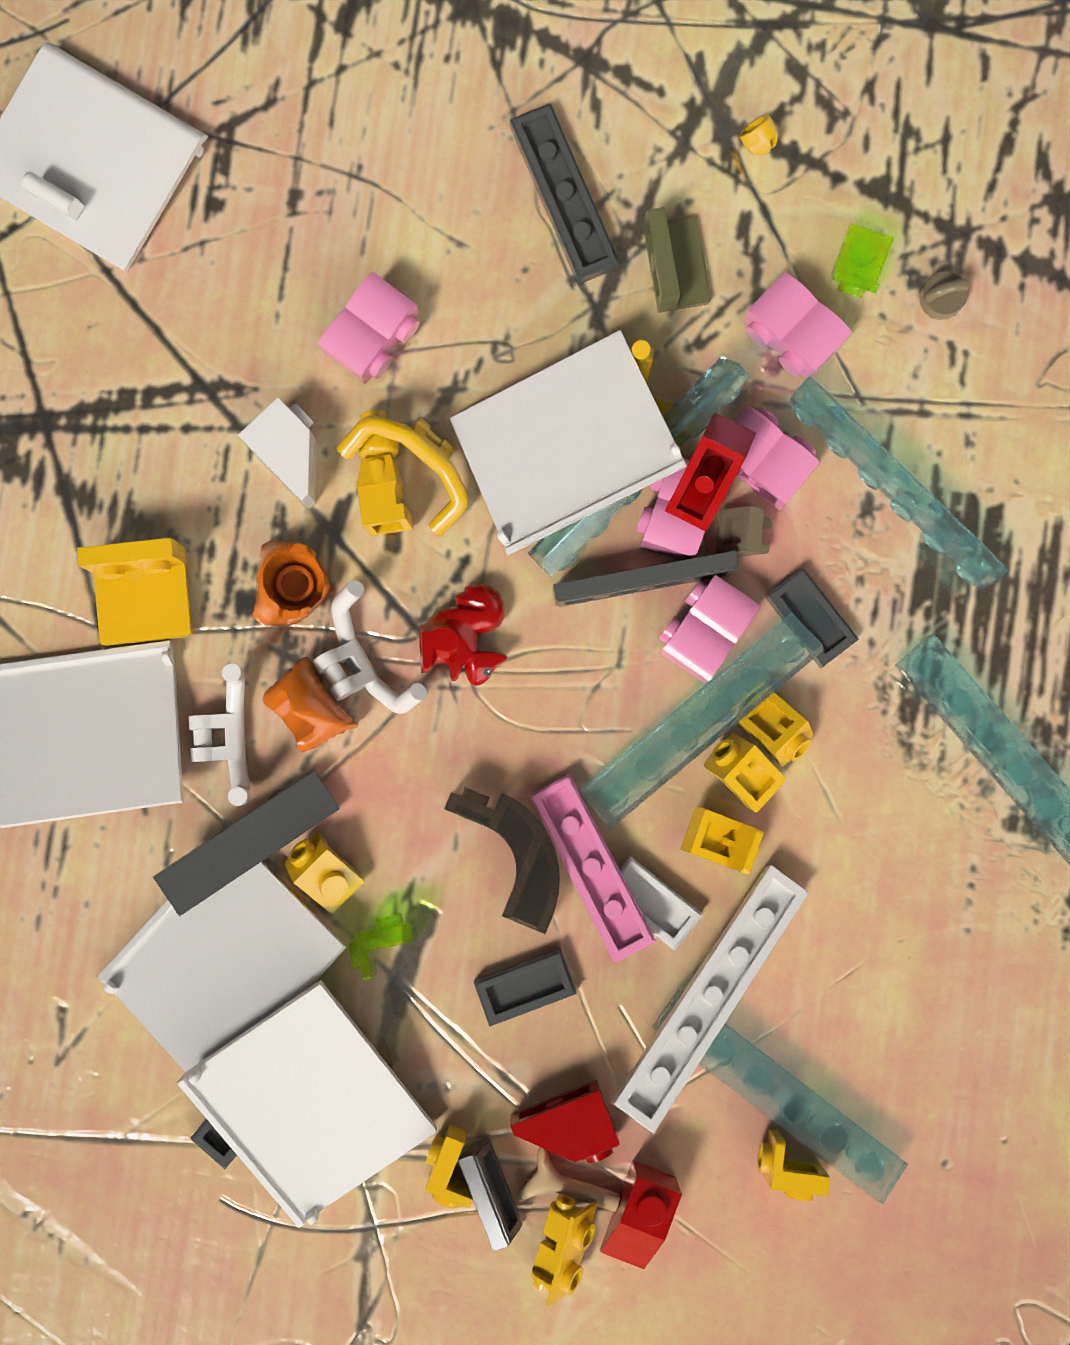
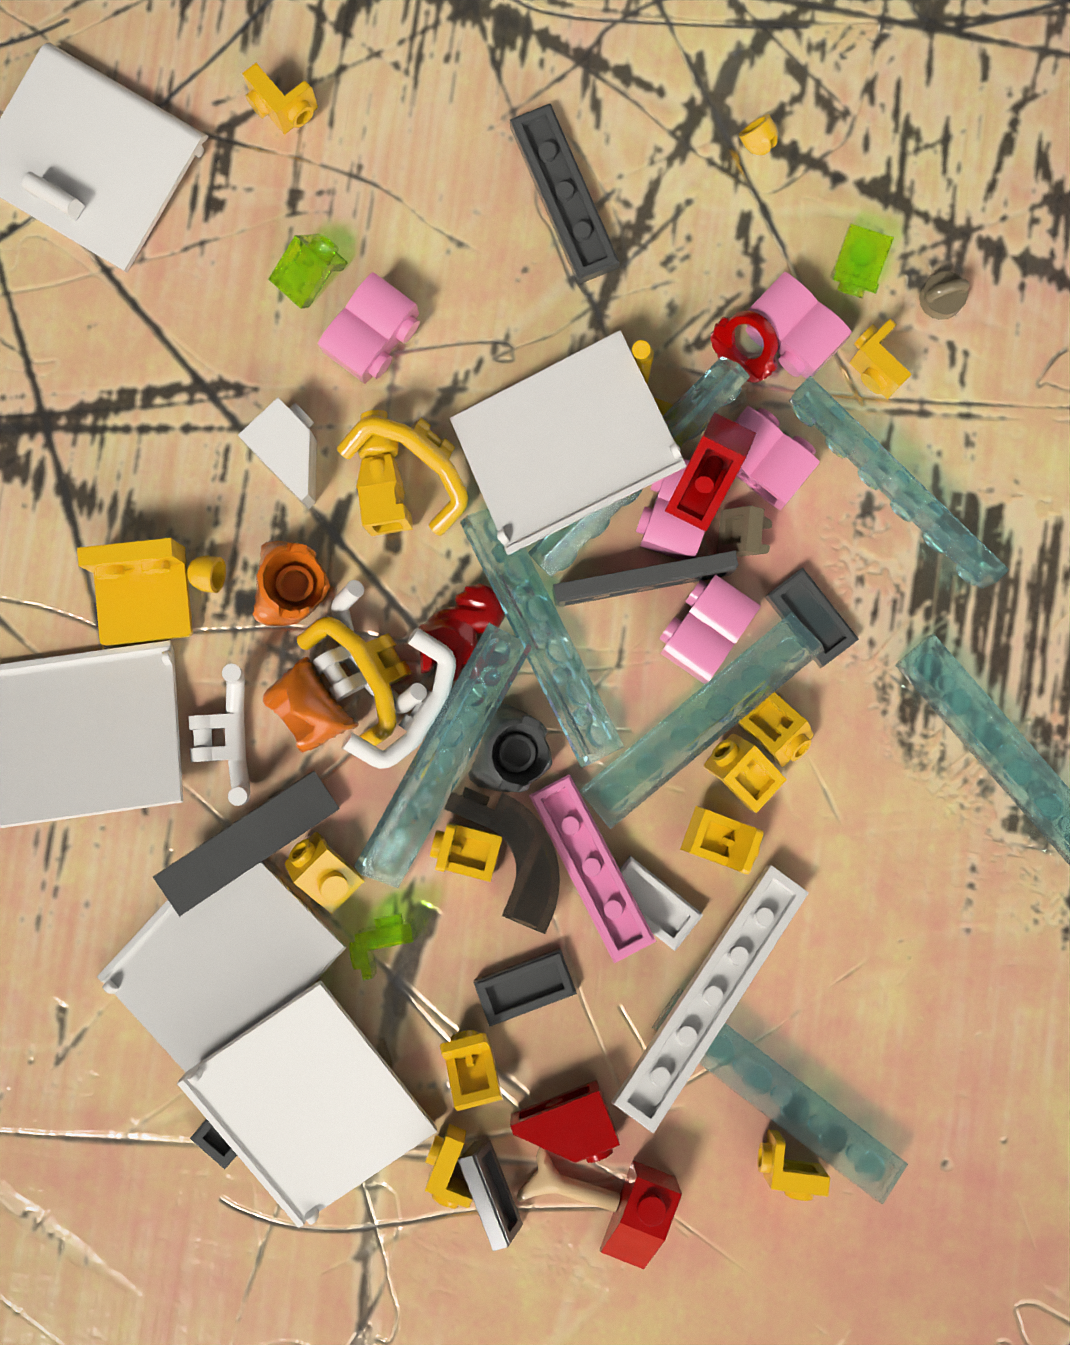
yellow hinge [531,1194,598,1306] -> none
olive panel [643,207,711,313] -> none
none -> yellow hinge [187,555,226,593]
none -> yellow bracket [242,63,318,135]
none -> clear neon green bracket [268,233,348,309]
none -> yellow piece [297,616,412,746]
none -> white piece [342,627,456,769]
none -> clear light blue plate [354,622,533,888]
none -> yellow bracket [430,822,503,882]
none -> yellow bracket [440,1030,503,1111]
none -> clear light blue plate [460,508,624,768]
none -> dark grey hair [468,704,552,792]
none -> red piece [710,310,778,383]
none -> yellow bracket [849,318,912,400]

